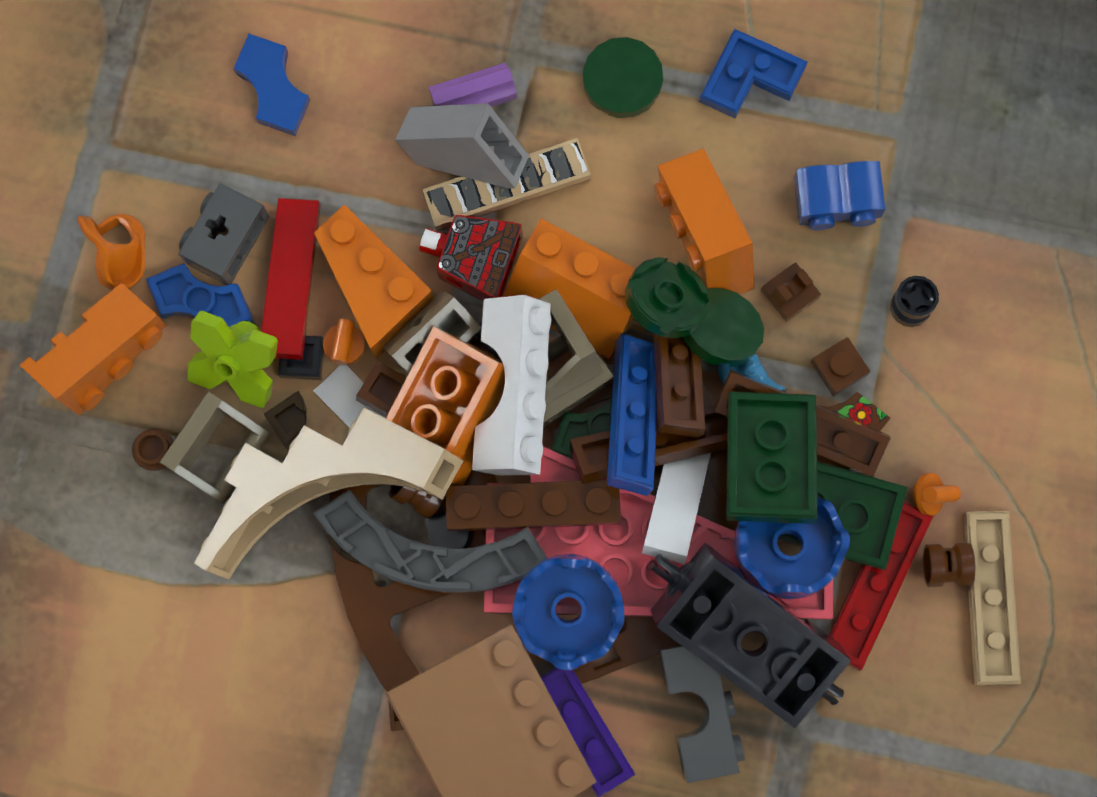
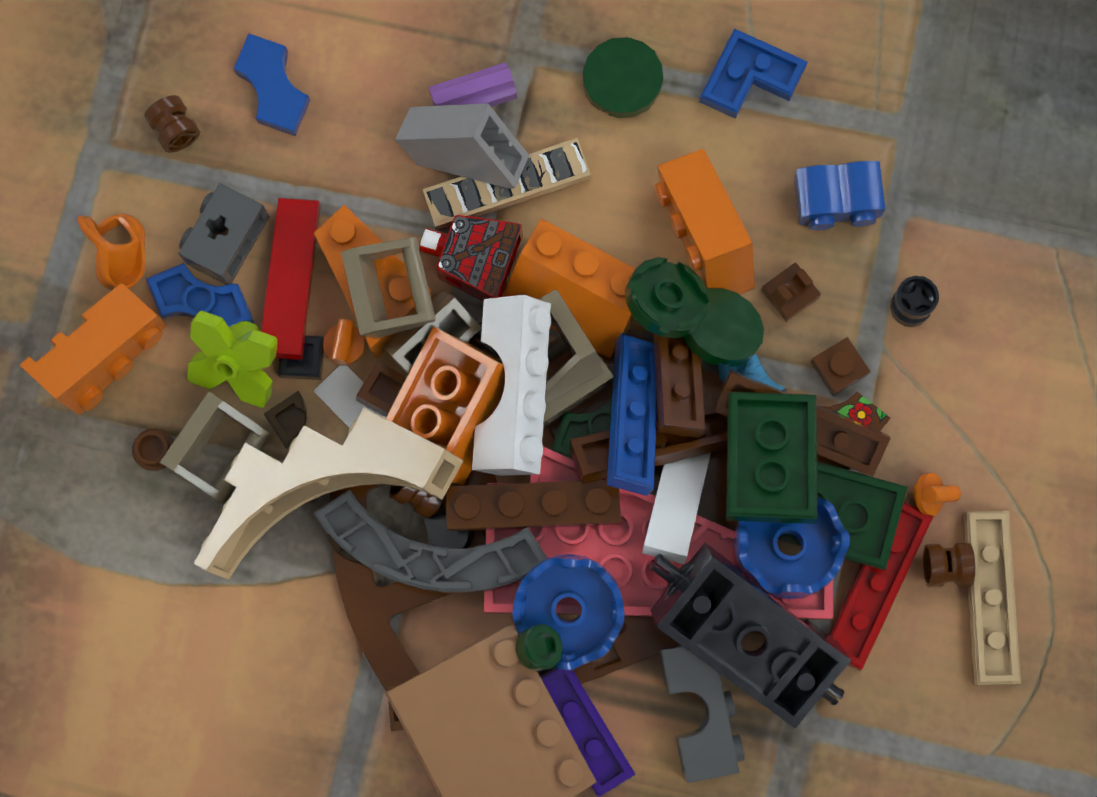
none -> reddish brown wheel [144,95,200,153]
none -> dark tan tile [341,237,436,339]
none -> dark green tile [516,624,563,671]

